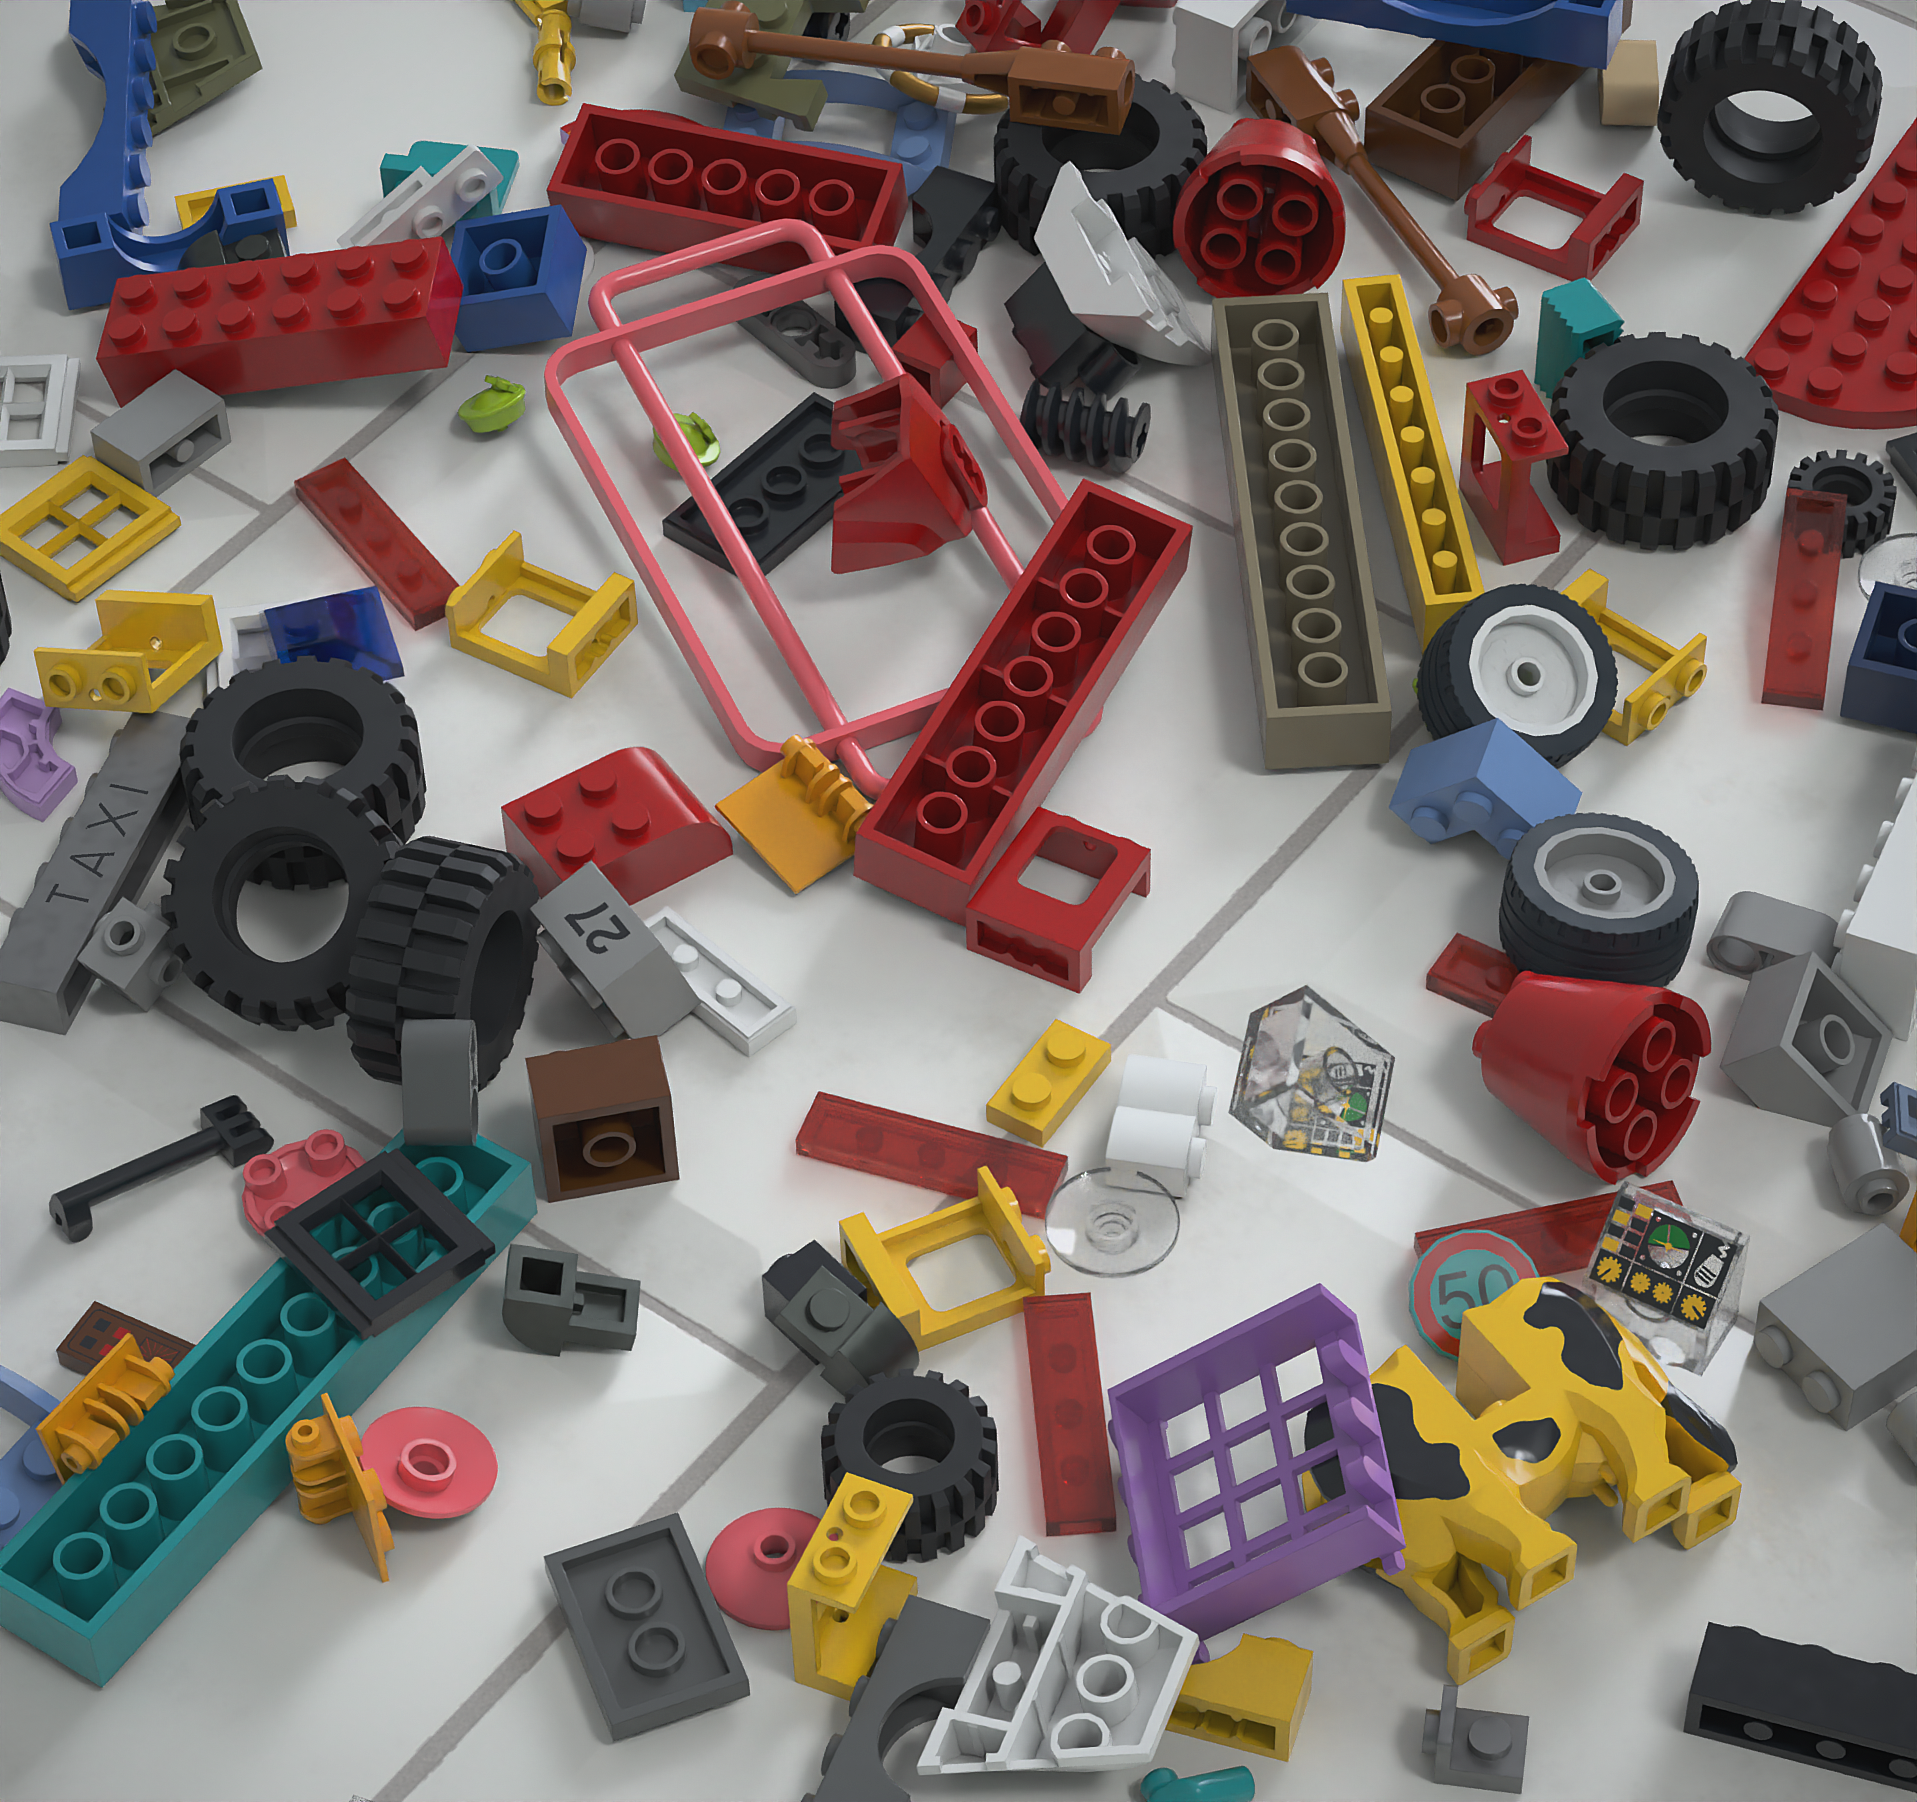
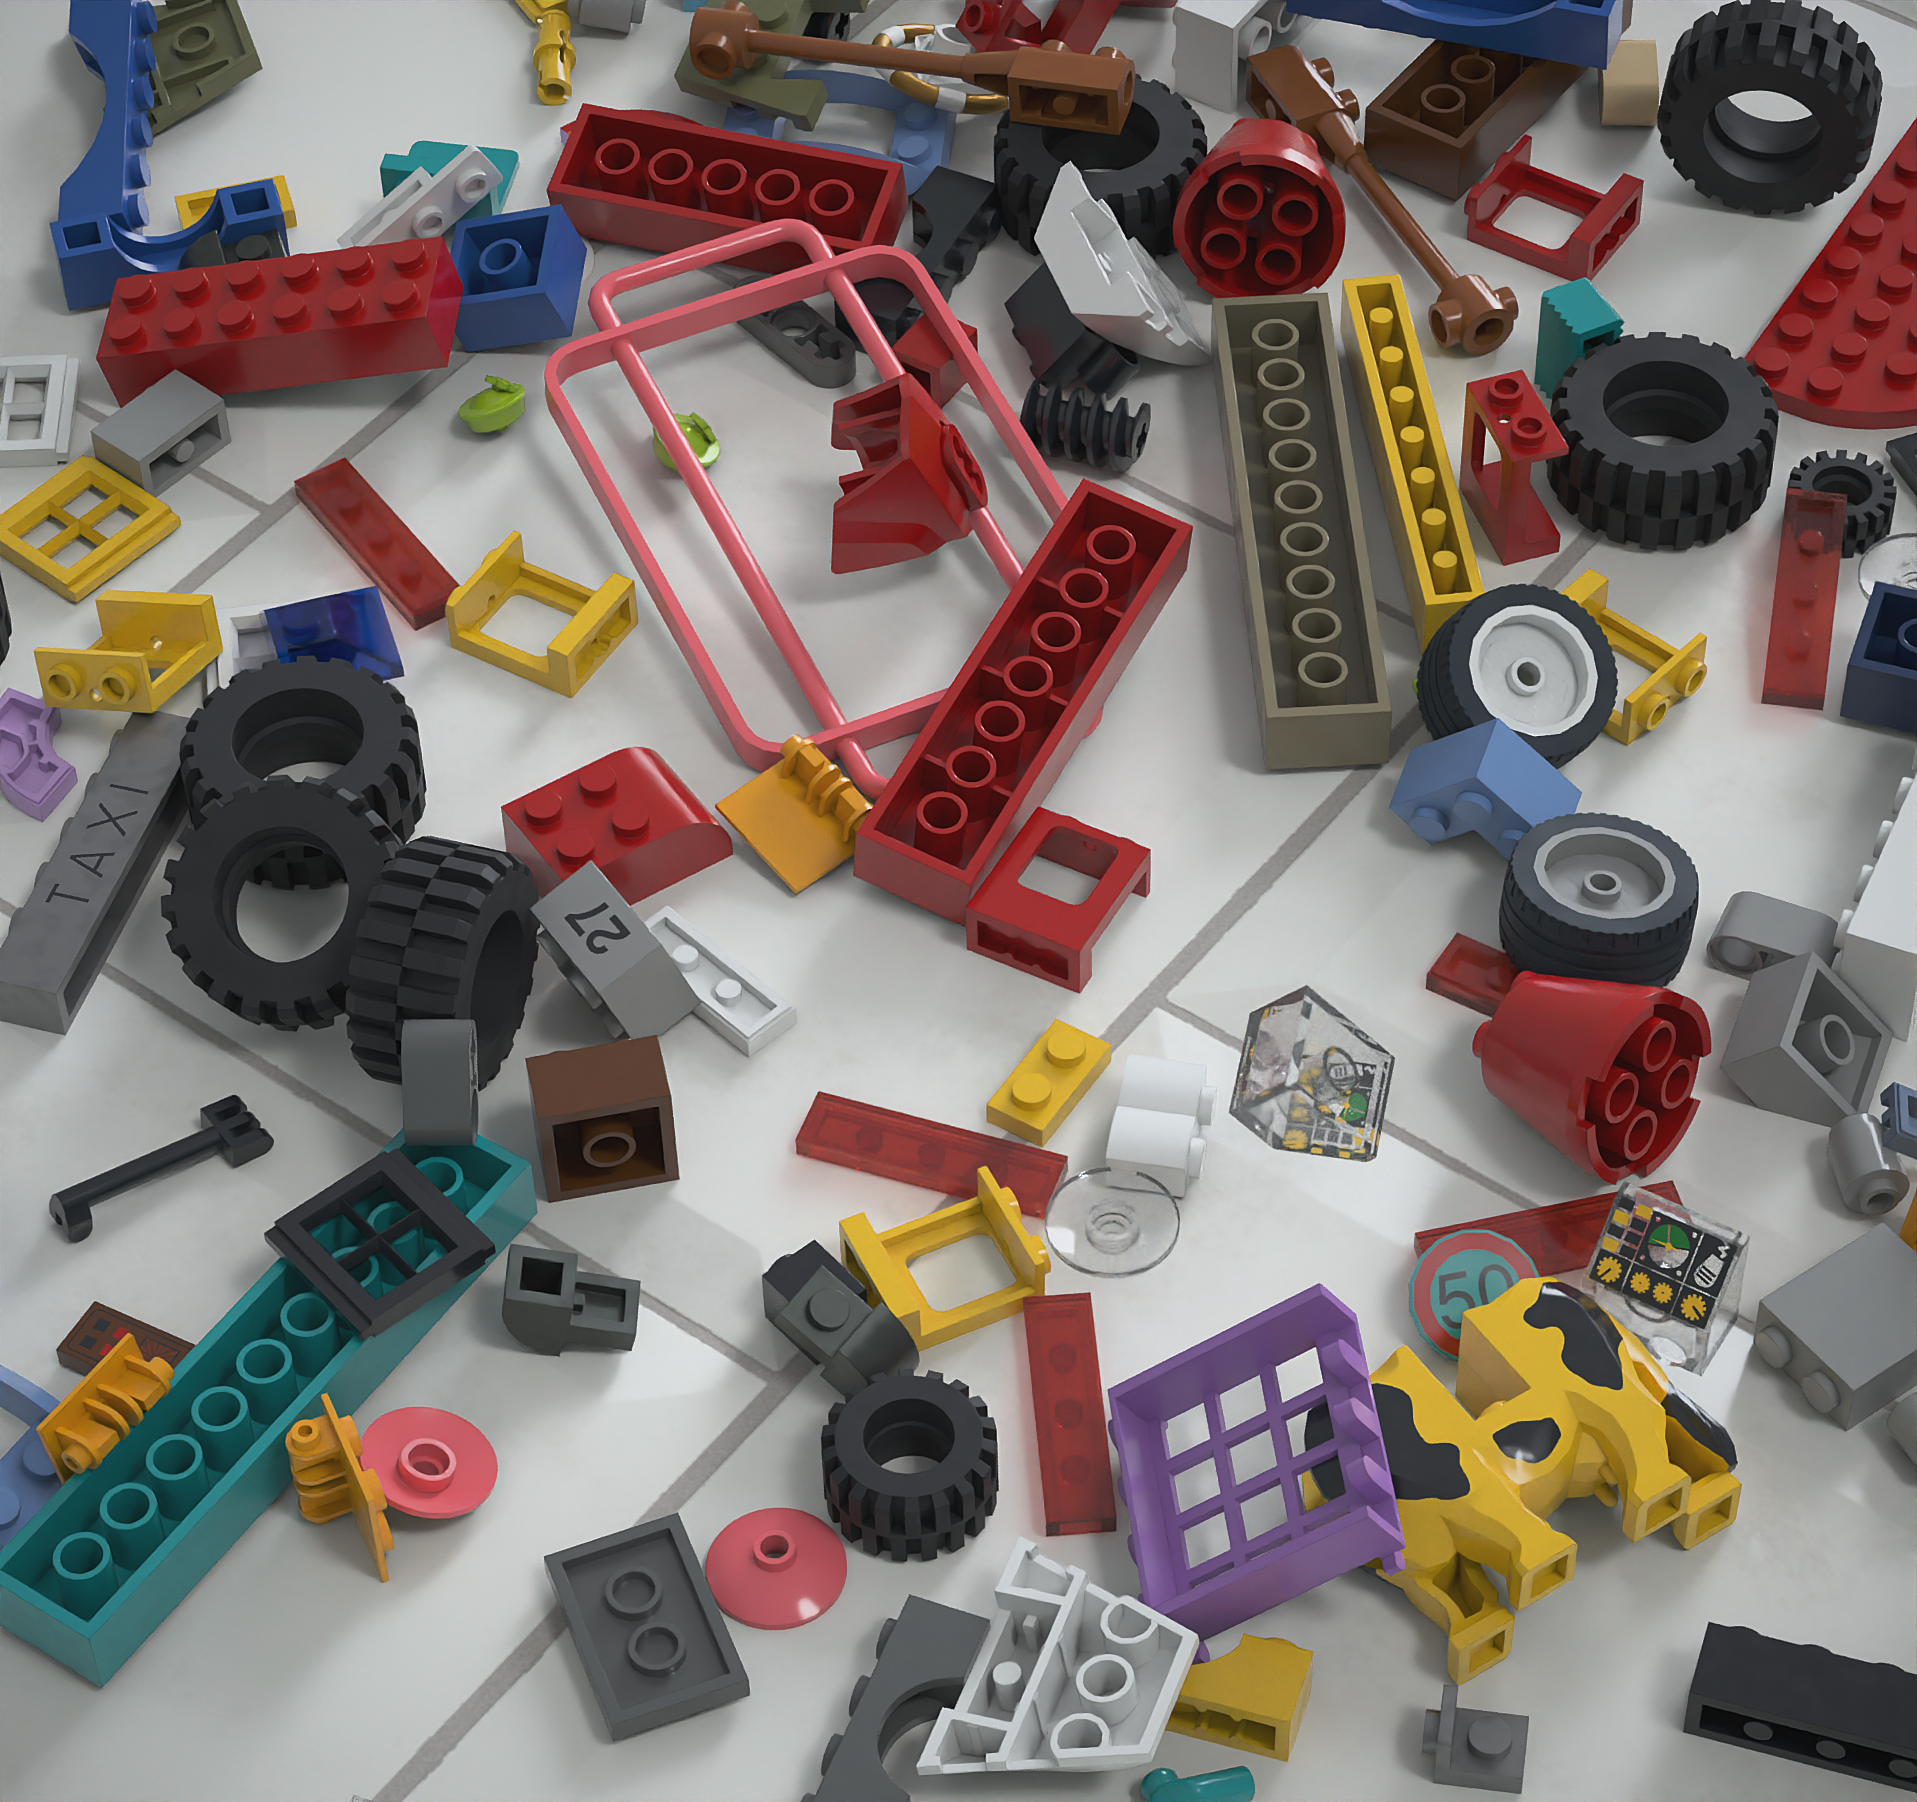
light grey brick [77,897,184,1012] -> none
coral dish [242,1129,366,1237] -> none
black tile [662,392,863,577] -> none
yellow window [787,1472,918,1701] -> none

